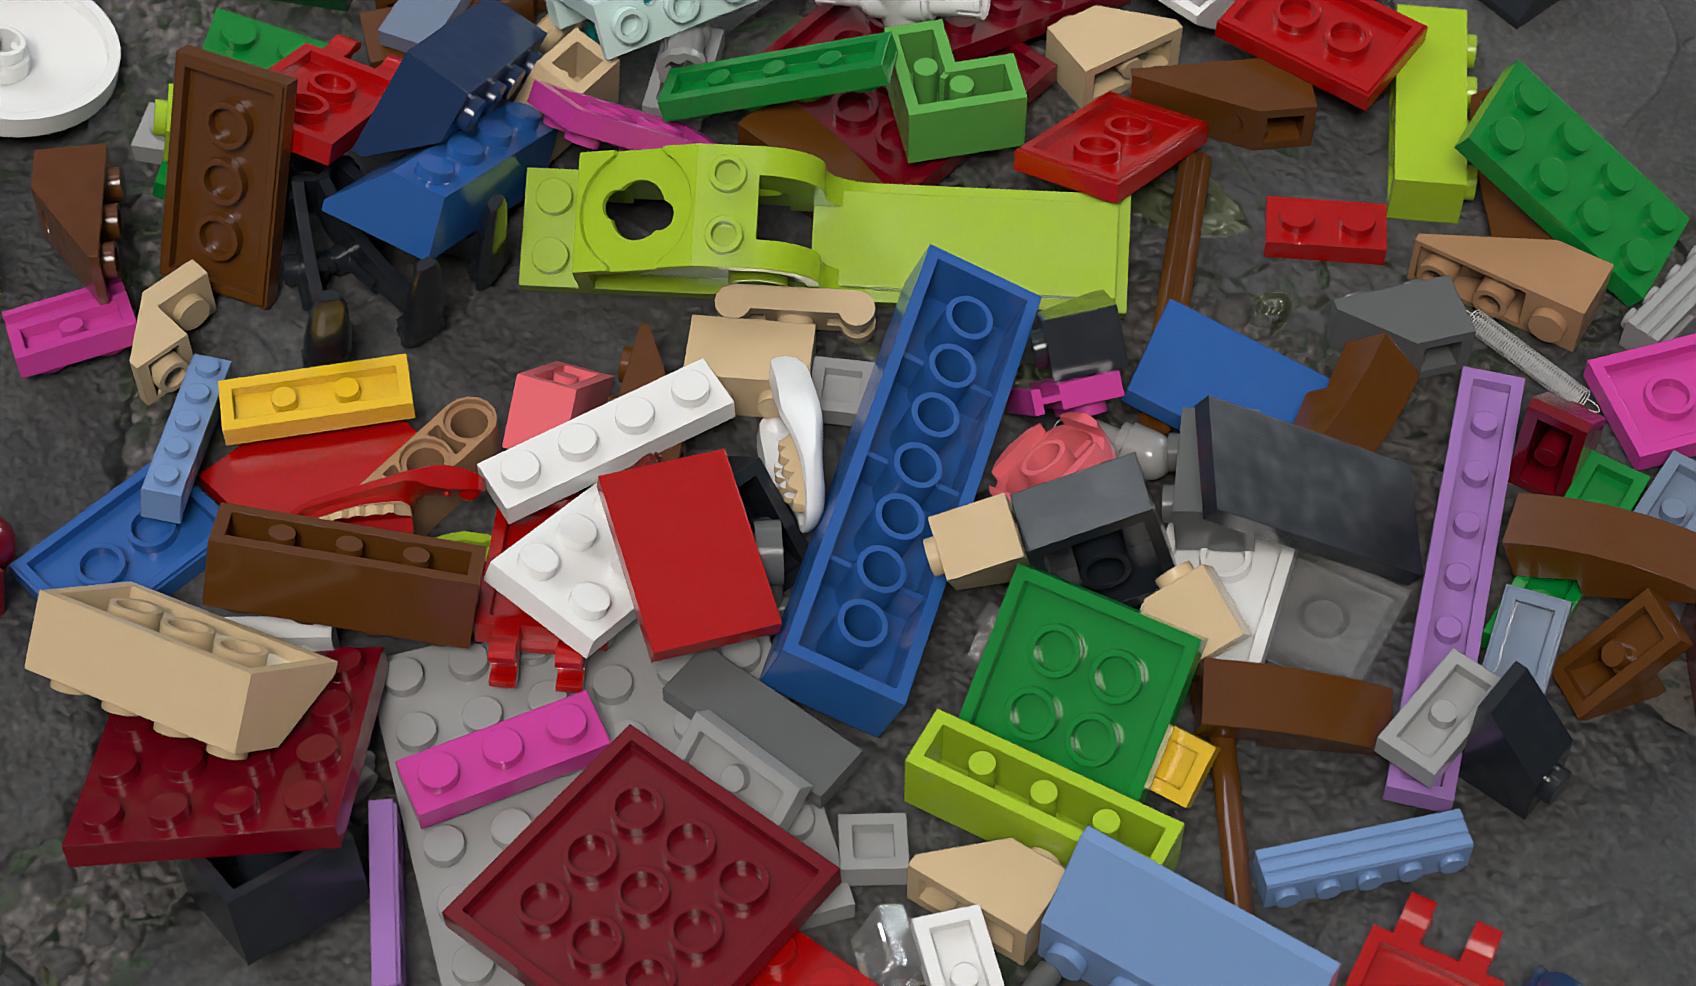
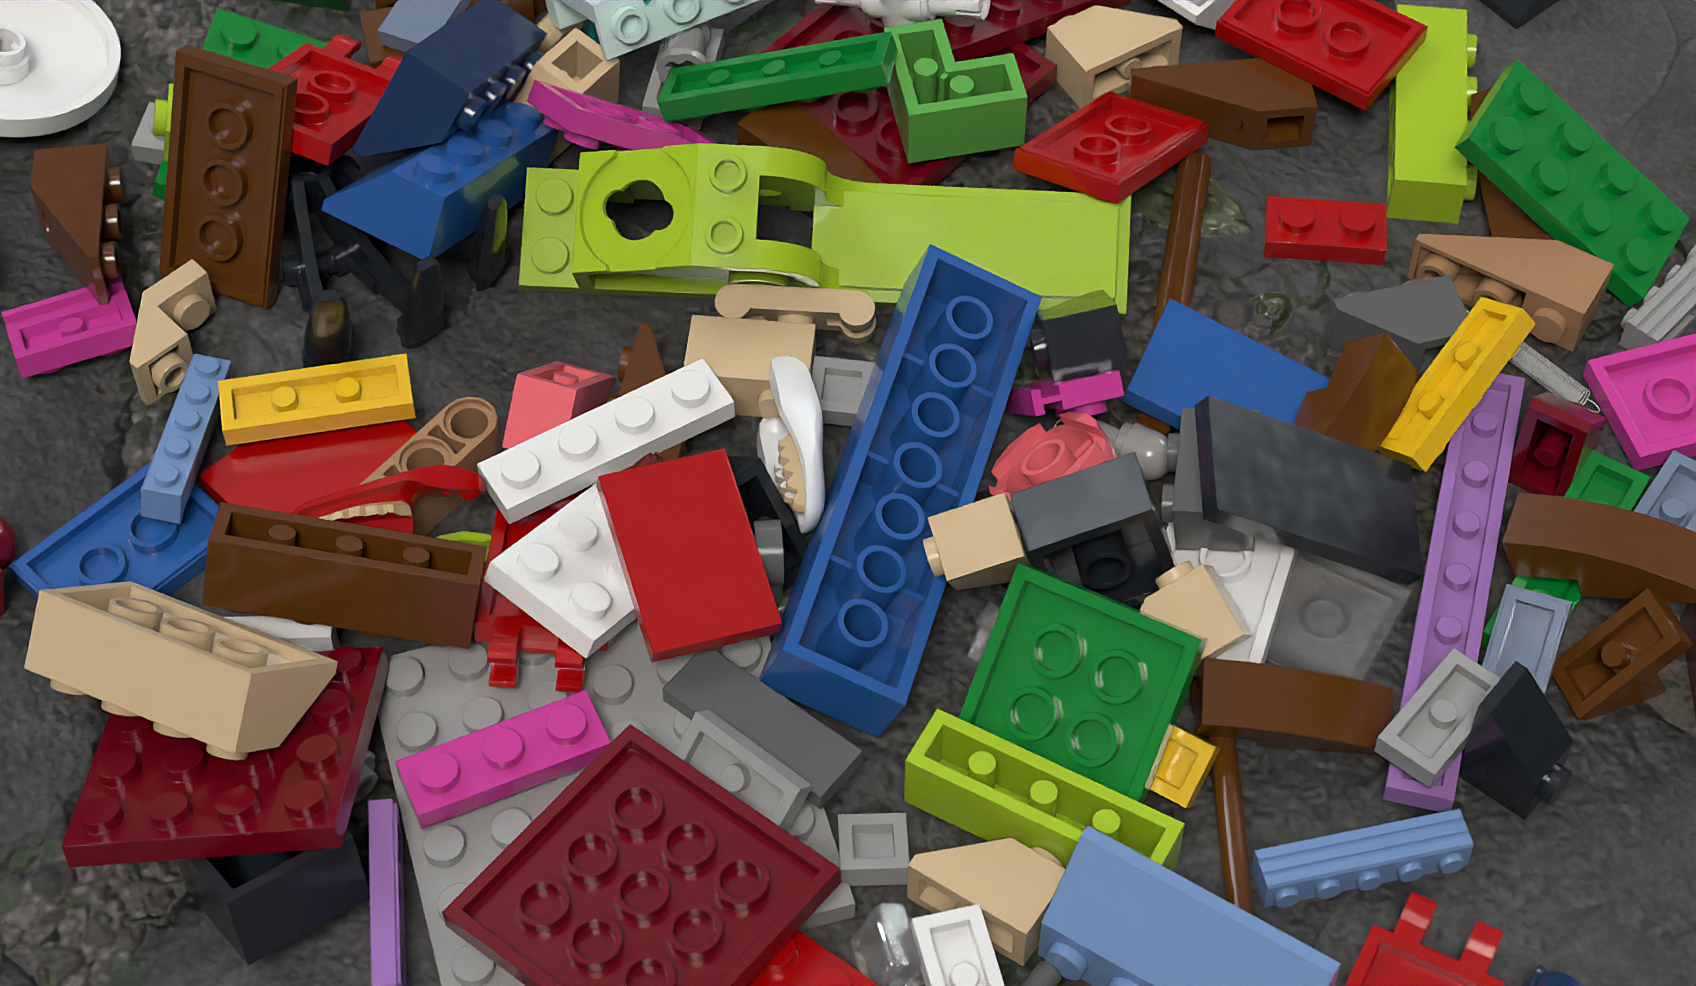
none -> yellow plate [1378,297,1536,472]

